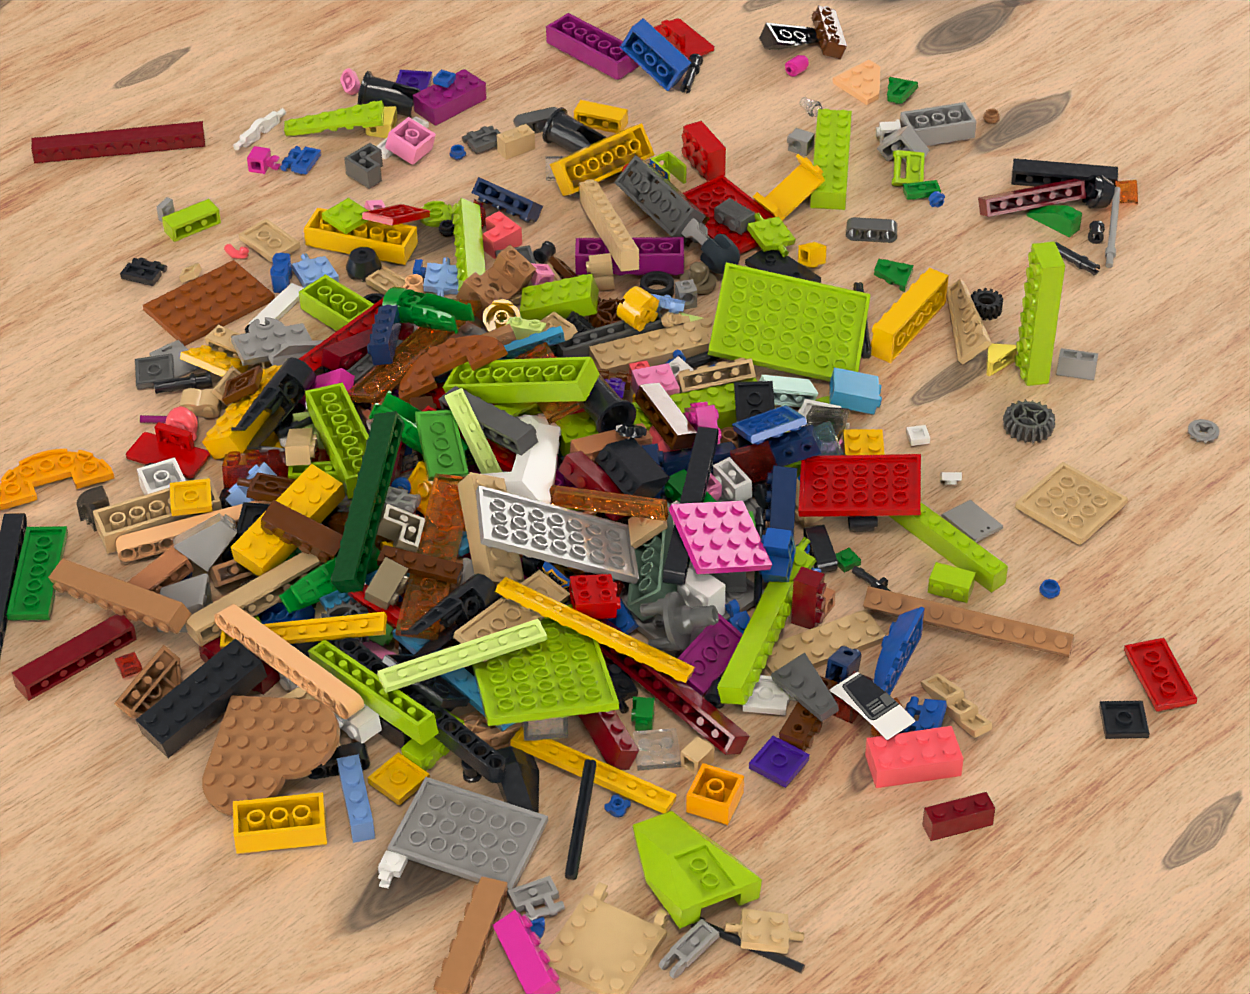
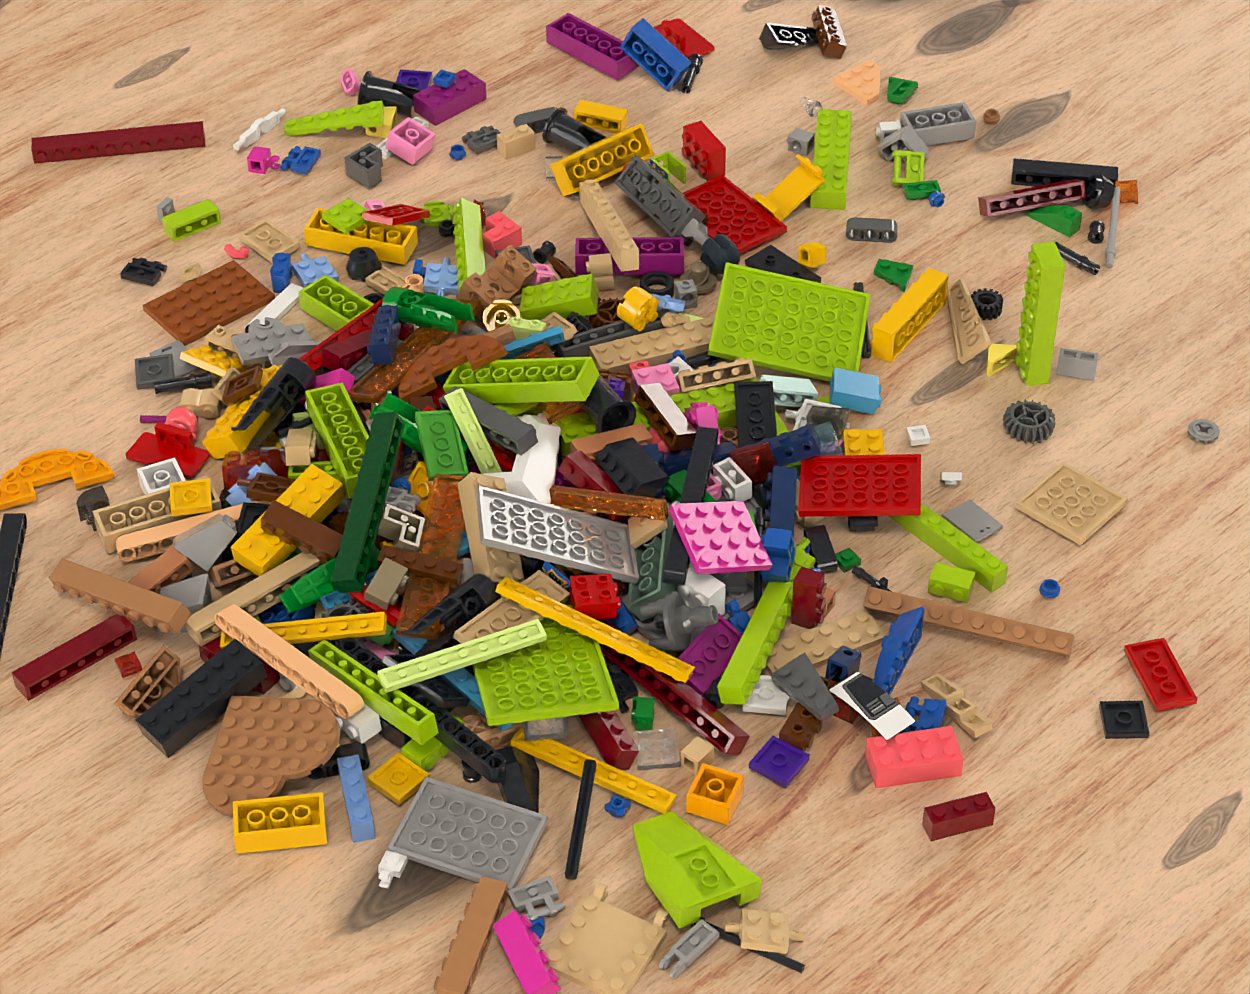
green plate [7,526,68,620] -> none
dark blue brick [471,177,543,222] -> none
black gear [615,423,647,438] -> none
dark grey brick [714,198,755,235] -> none
blue plate [732,405,807,444] -> none
lime plate [747,212,796,257] -> none
dark pink brick [785,55,809,77] -> none

